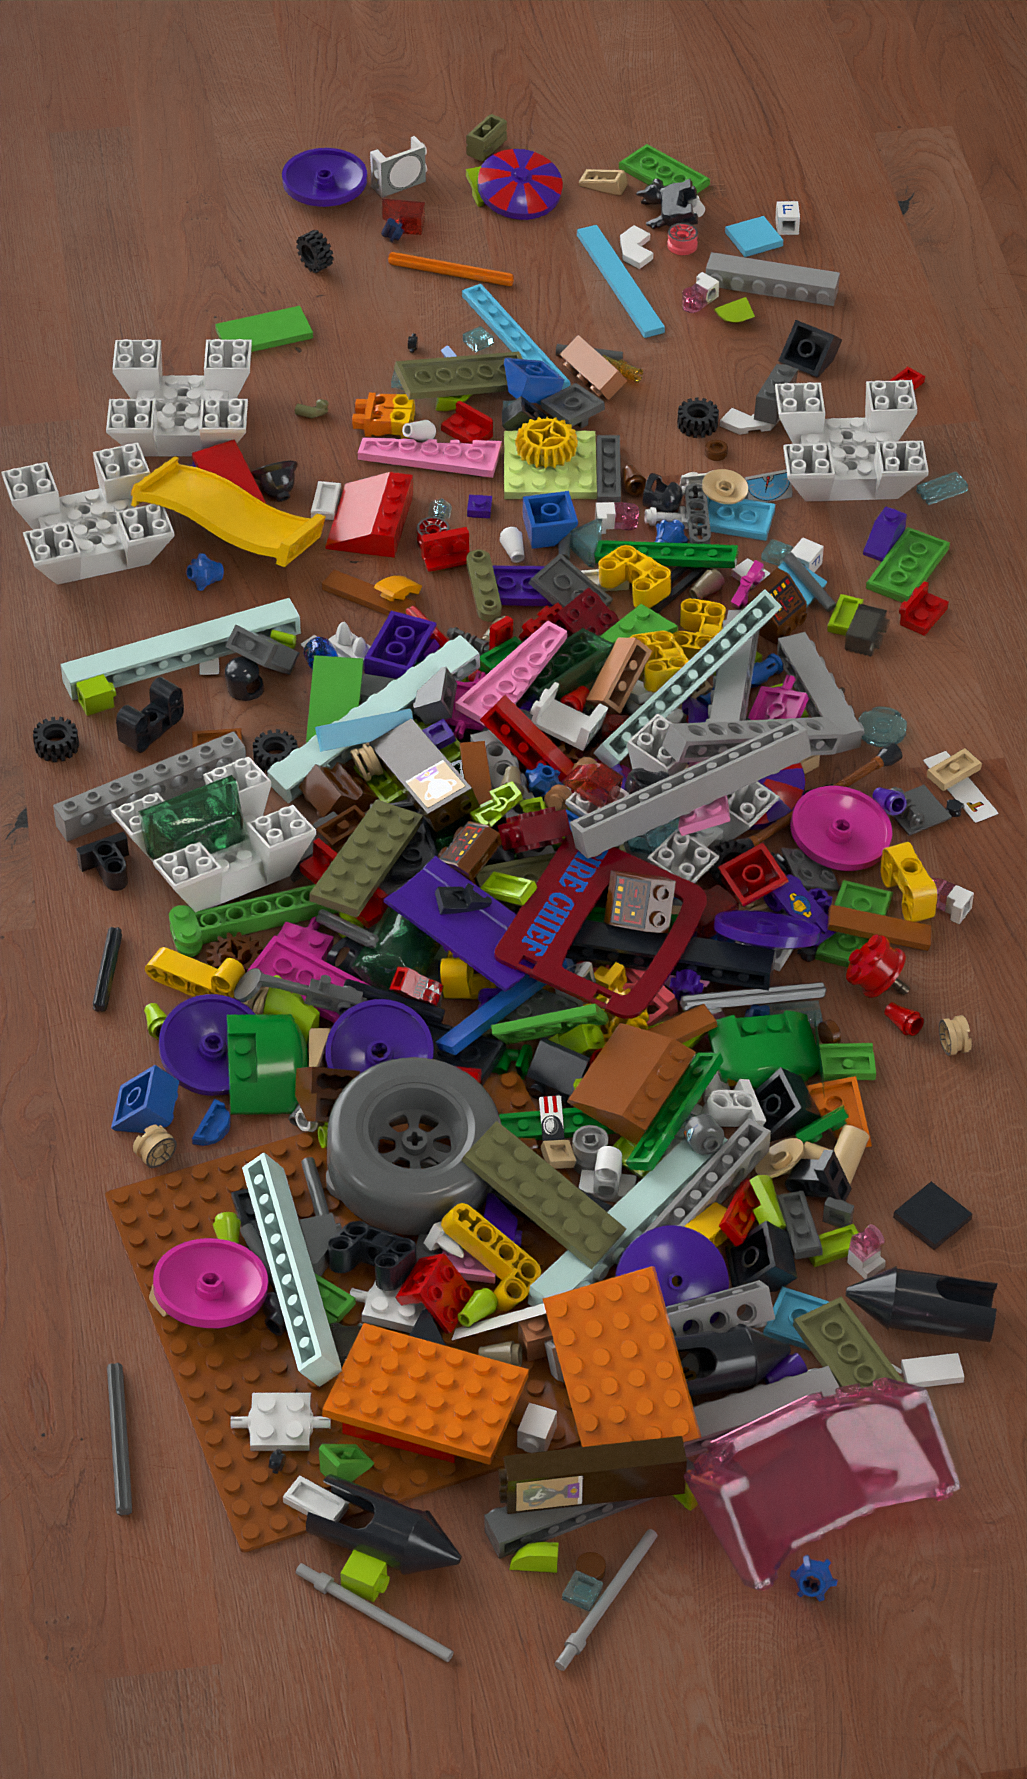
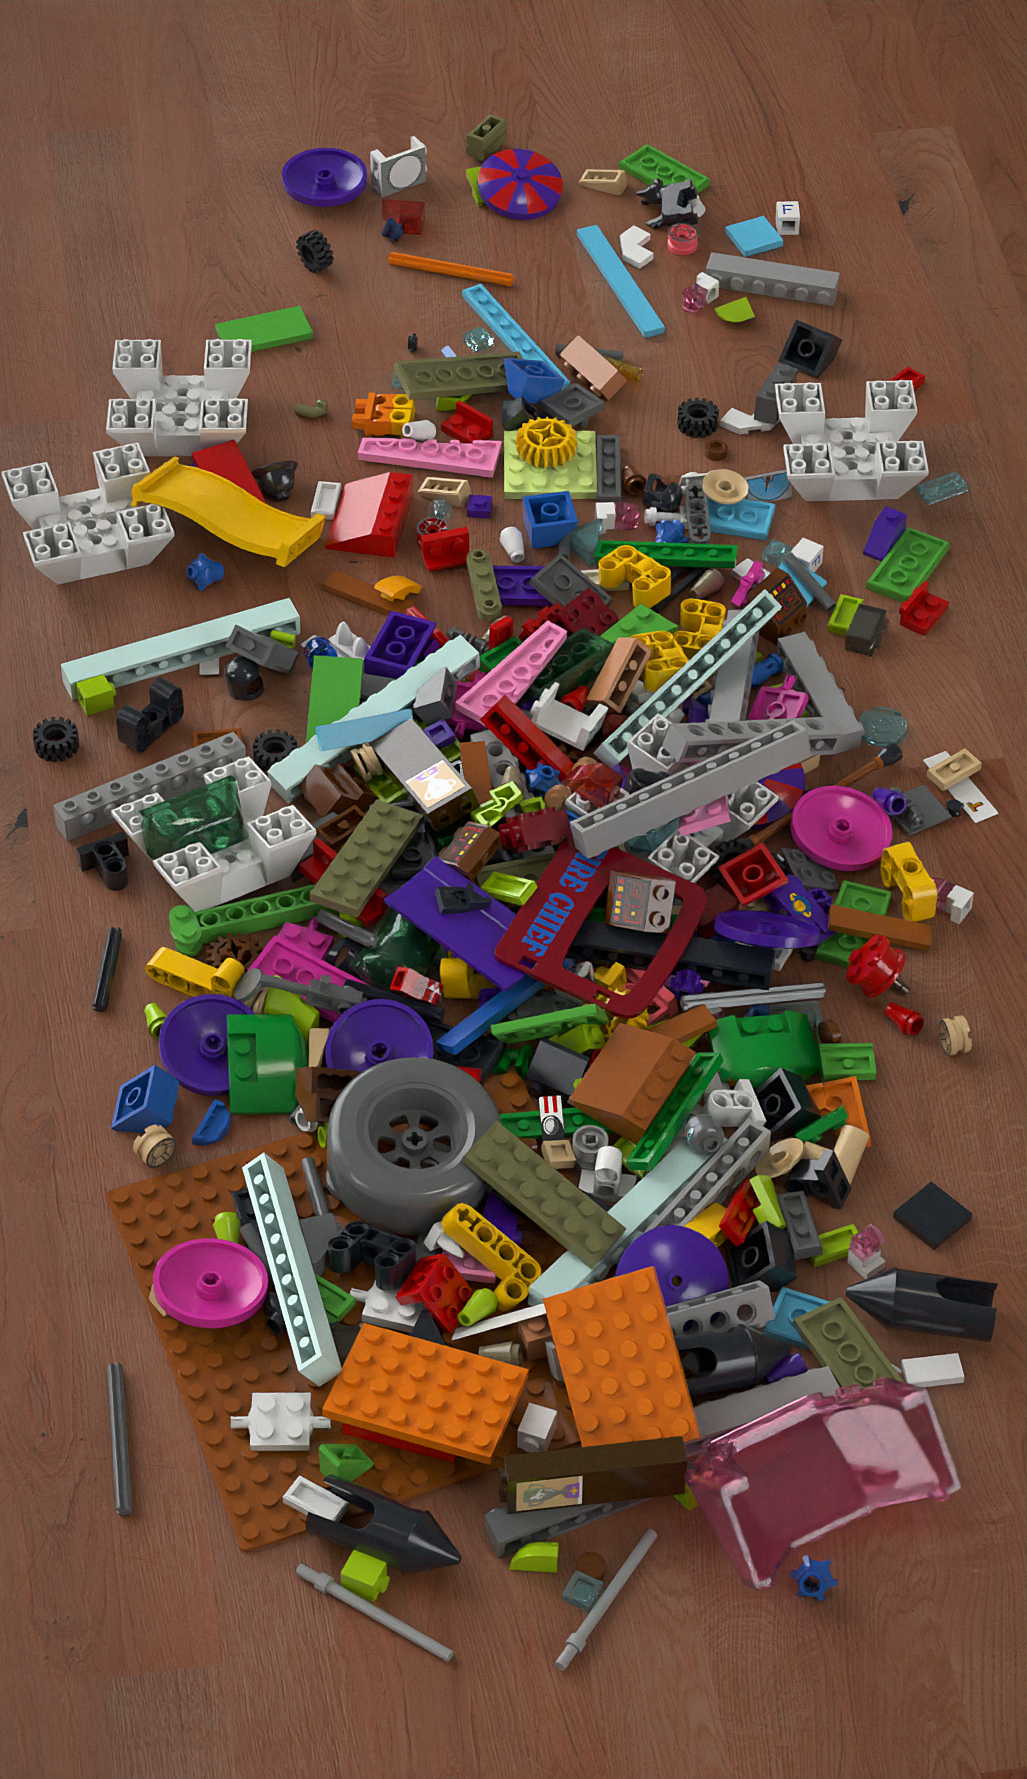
black piece [268,1449,286,1474] -> none
dark grey plate [822,1197,854,1228] -> none
none -> tan slope [418,477,472,508]

